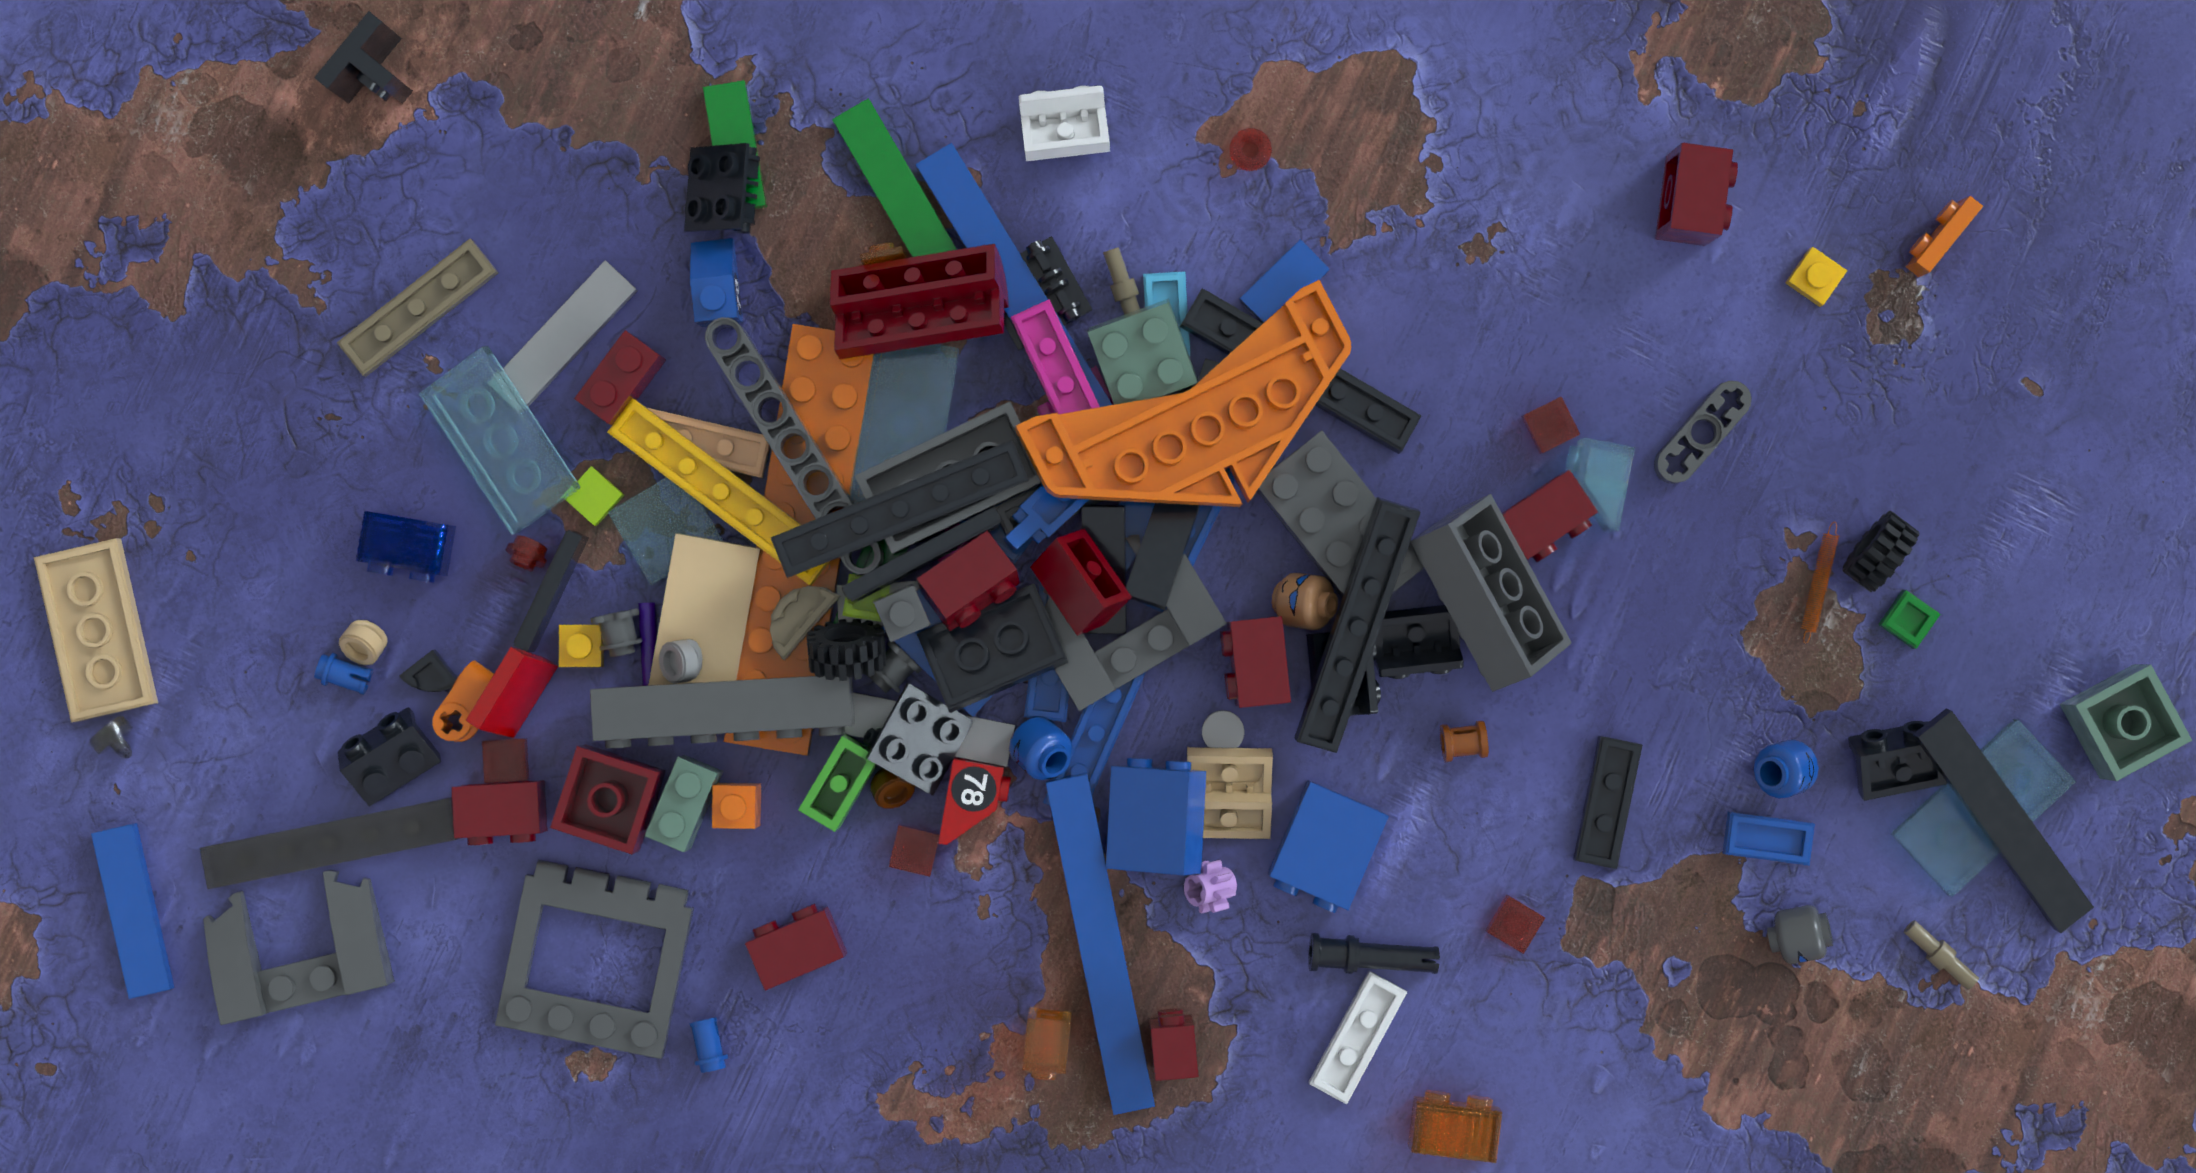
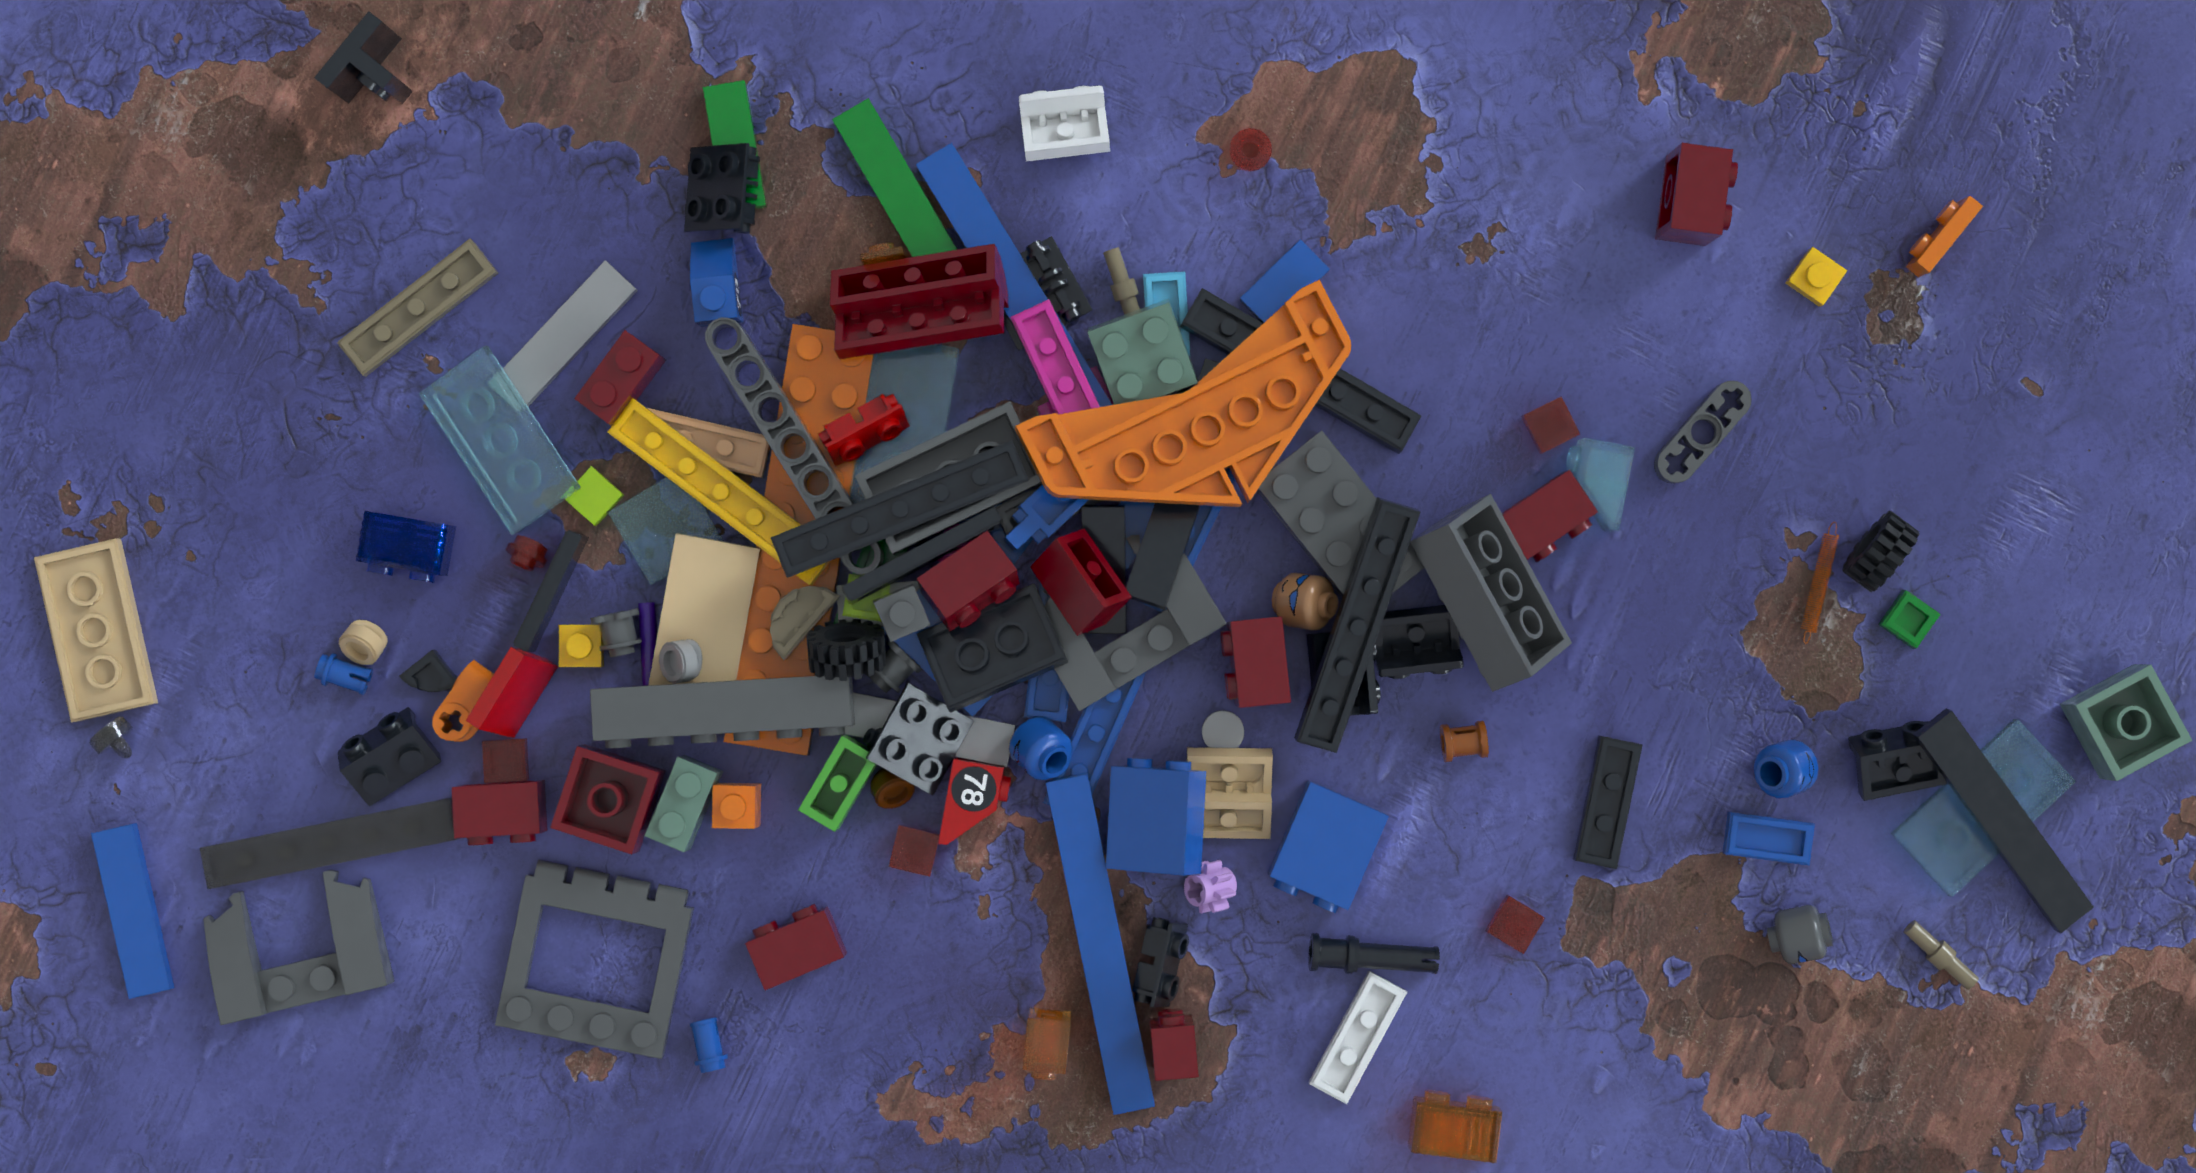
none -> red hinge [818,393,910,467]
none -> black hinge [1132,917,1189,1007]

